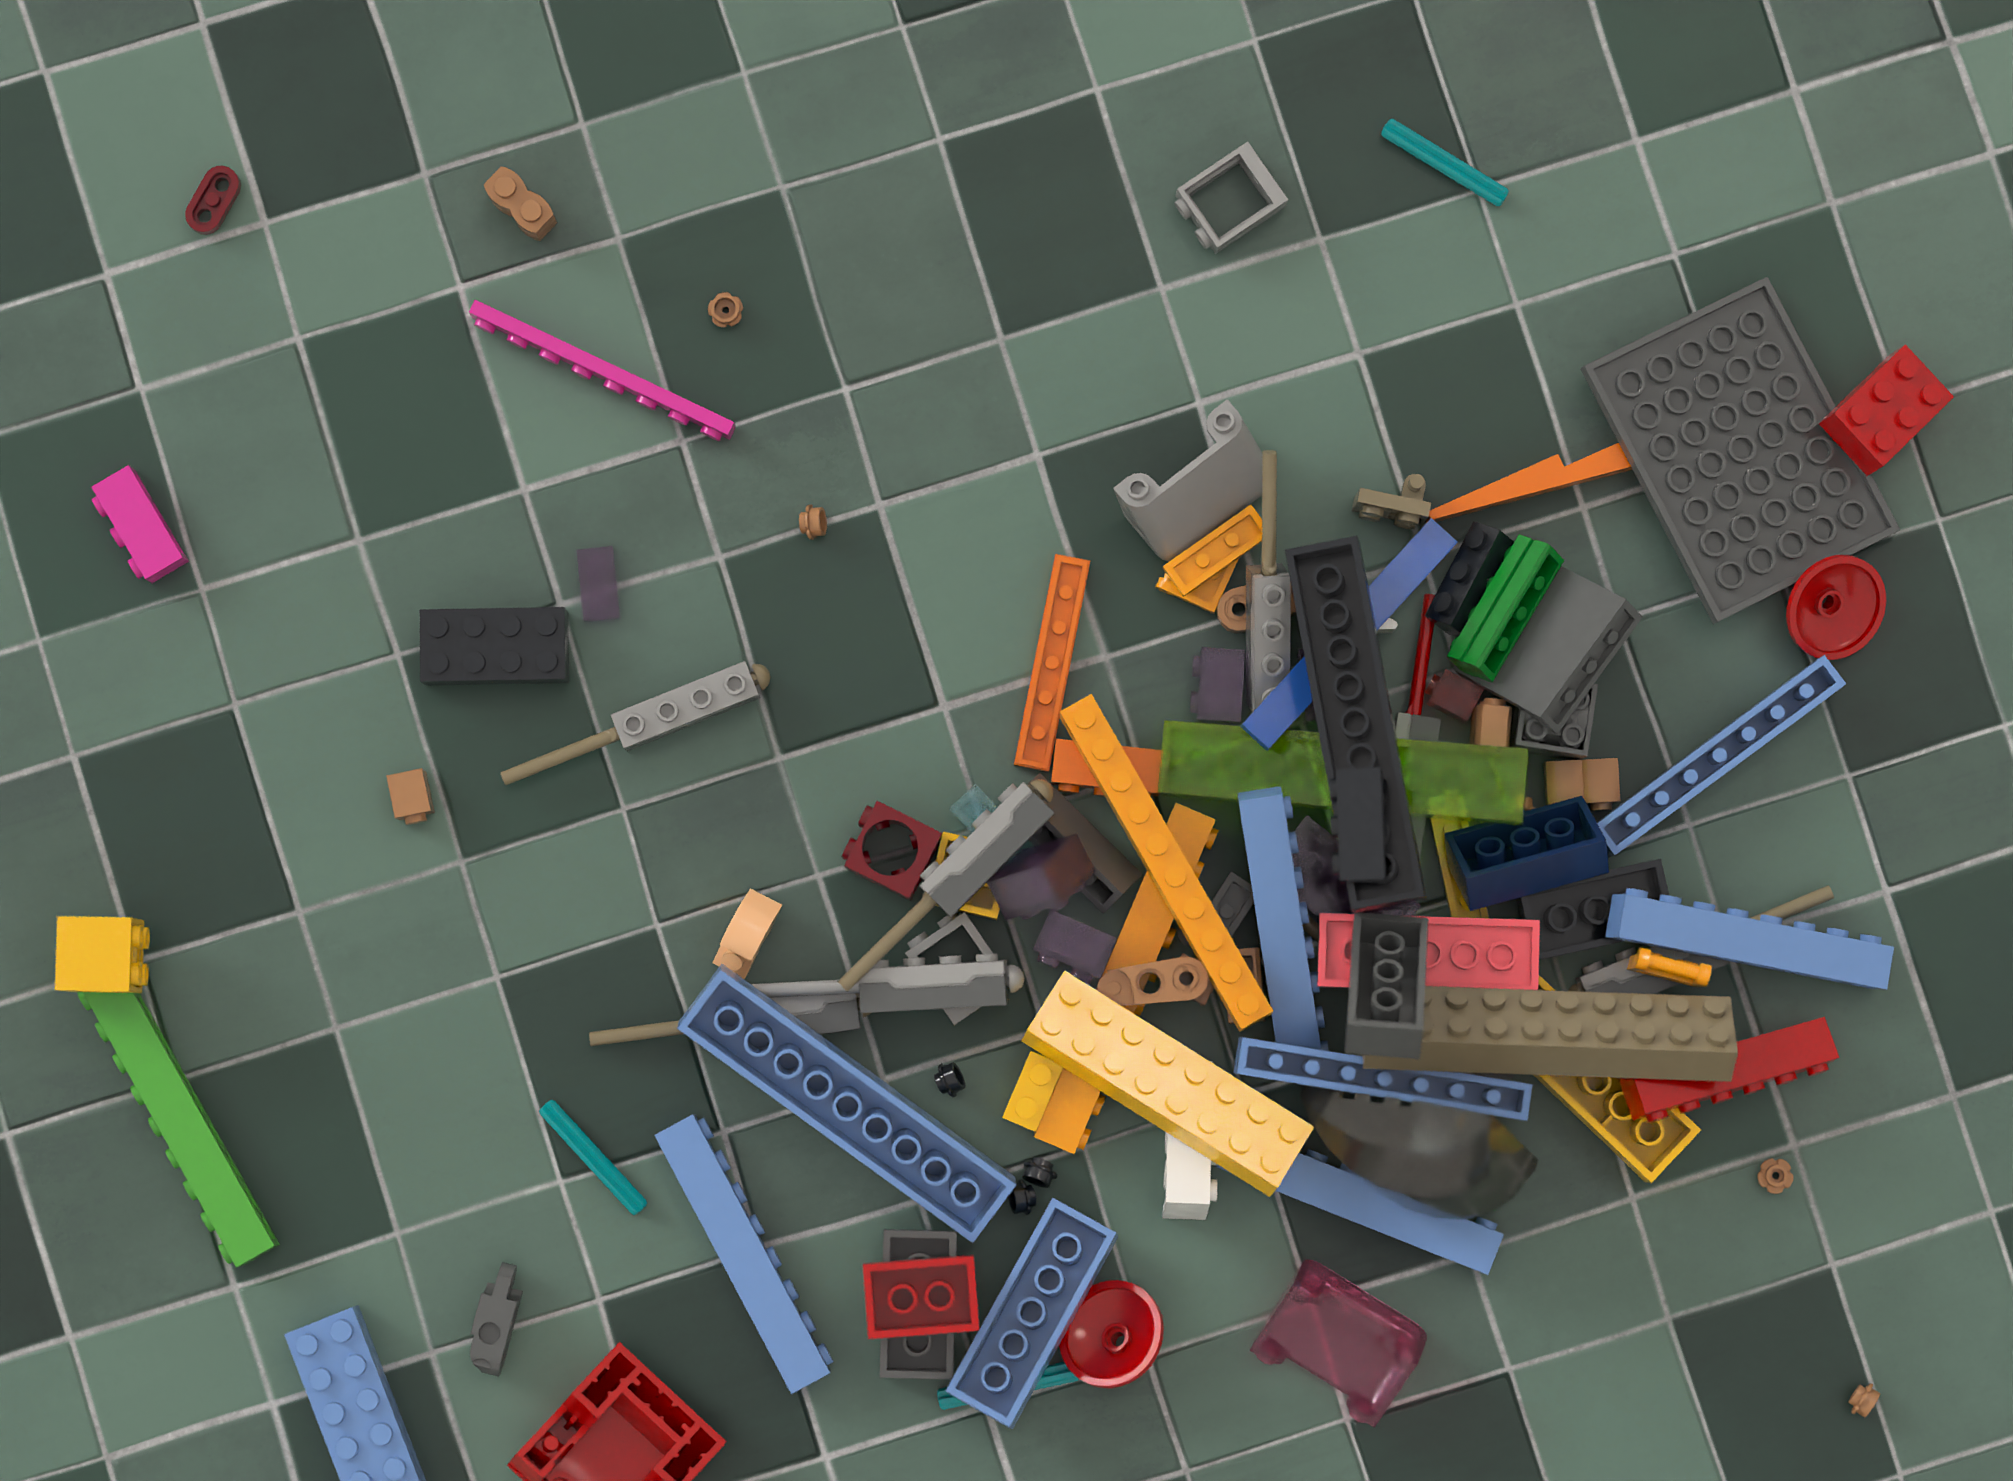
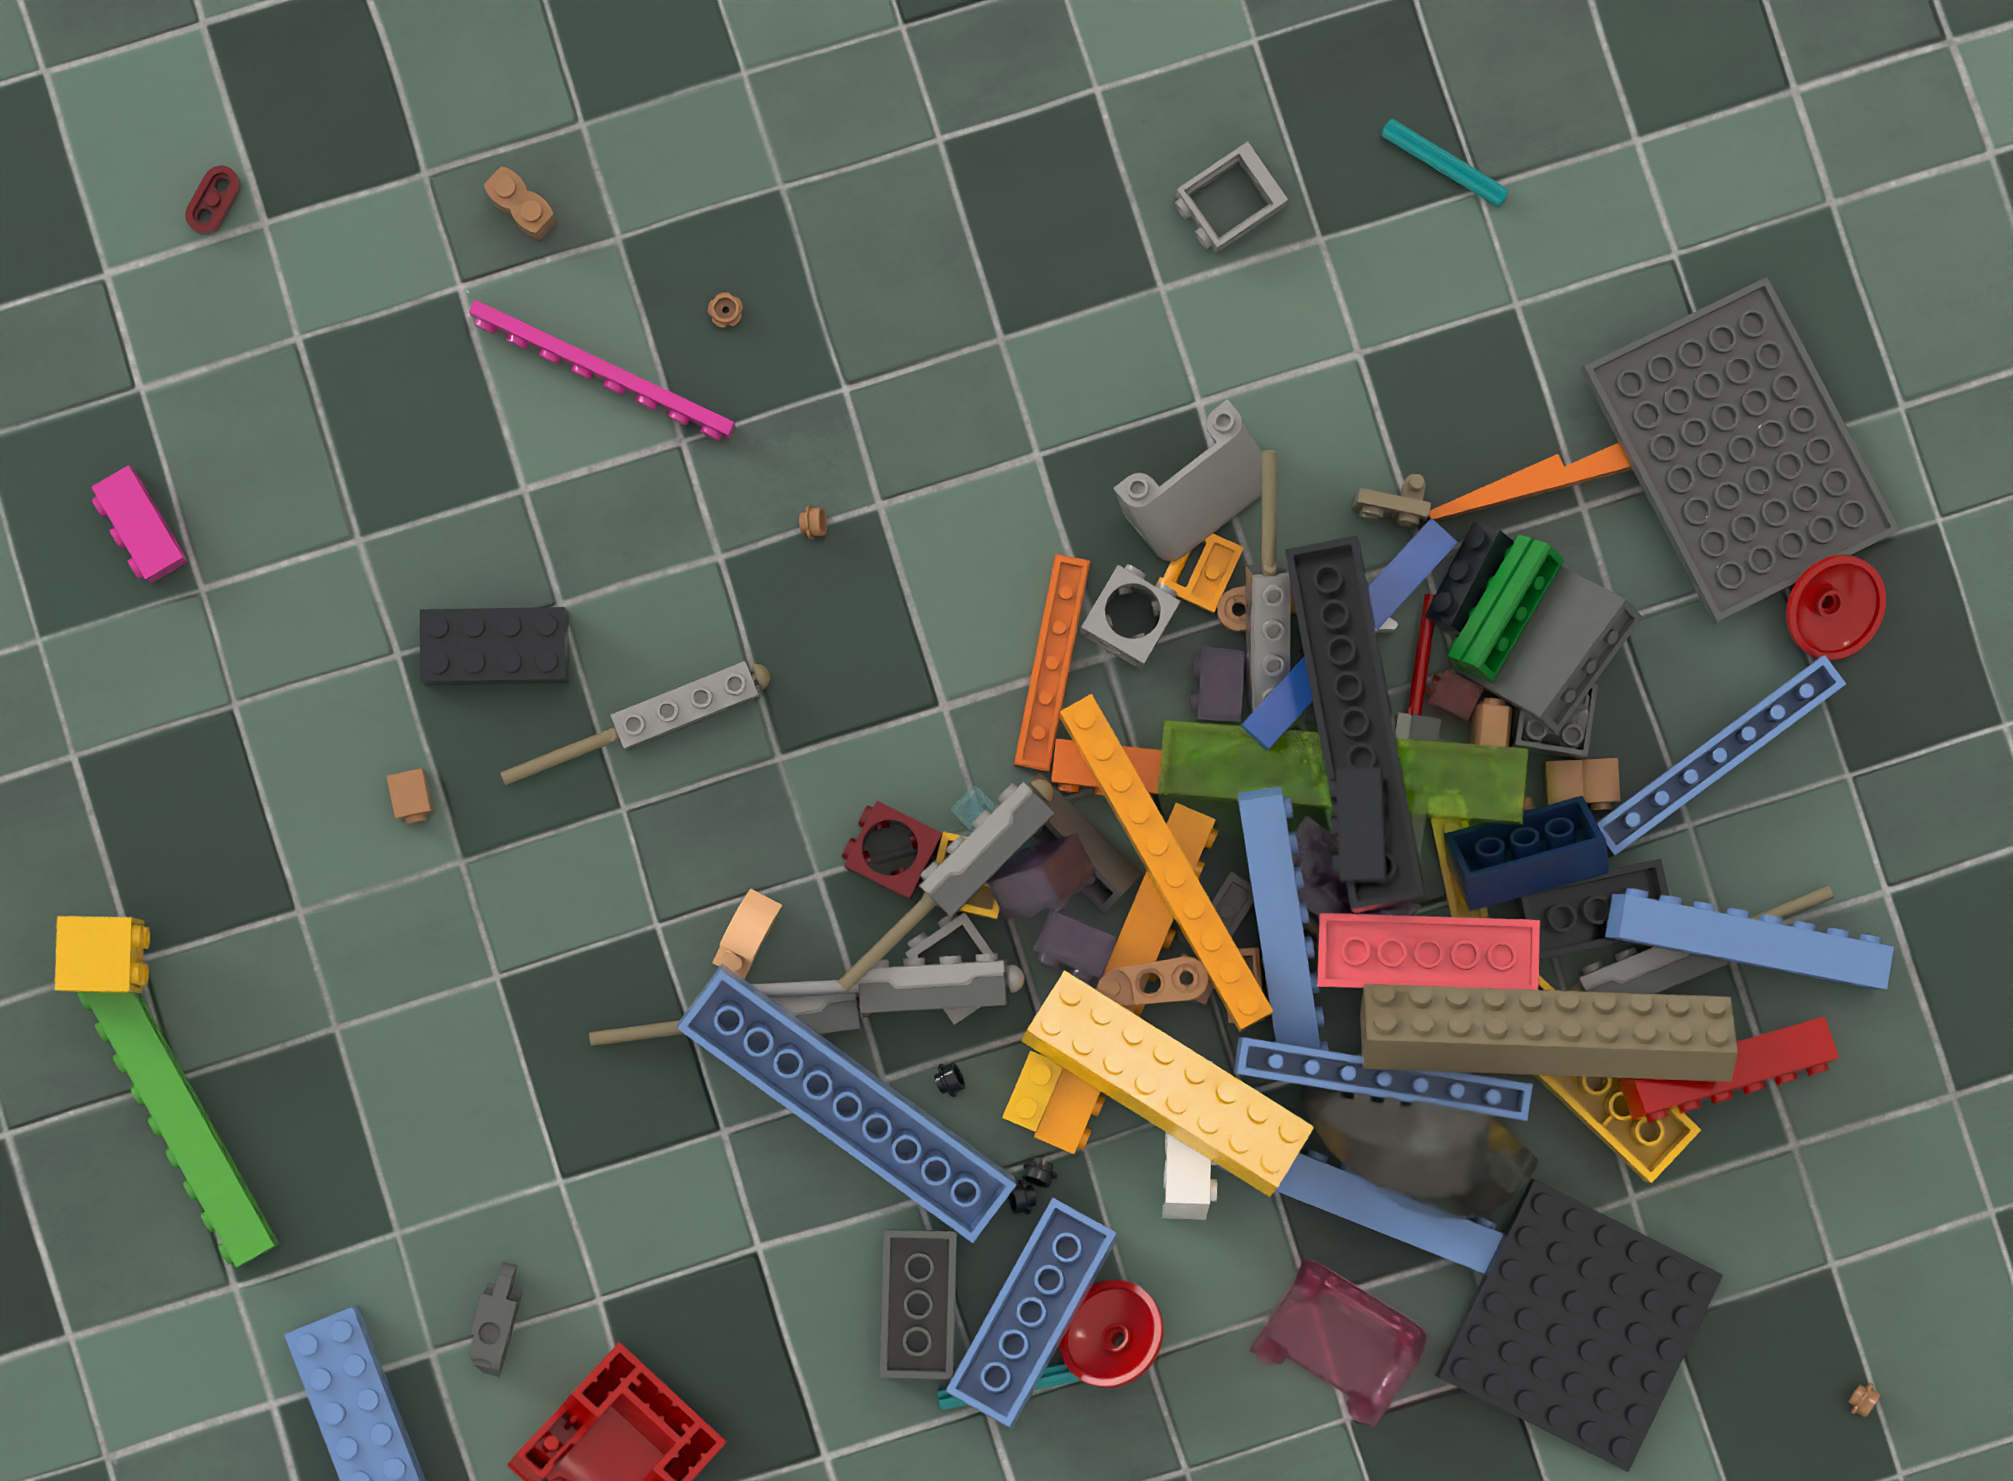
teal axle [539,1100,647,1215] -> none
clear purple plate [577,546,621,622] -> none
medium blue brick [654,1114,834,1394] -> none
red brick [863,1255,979,1339] -> none
light orange plate [1162,504,1262,597] -> none
dark grey brick [1345,912,1428,1060] -> none
light orange plate [1627,947,1712,988] -> none
medium nougat plate [1757,1158,1794,1194] -> none
red brick [1819,344,1954,476] -> none
none -> light grey brick [1080,564,1181,670]
none -> black plate [1435,1178,1723,1472]

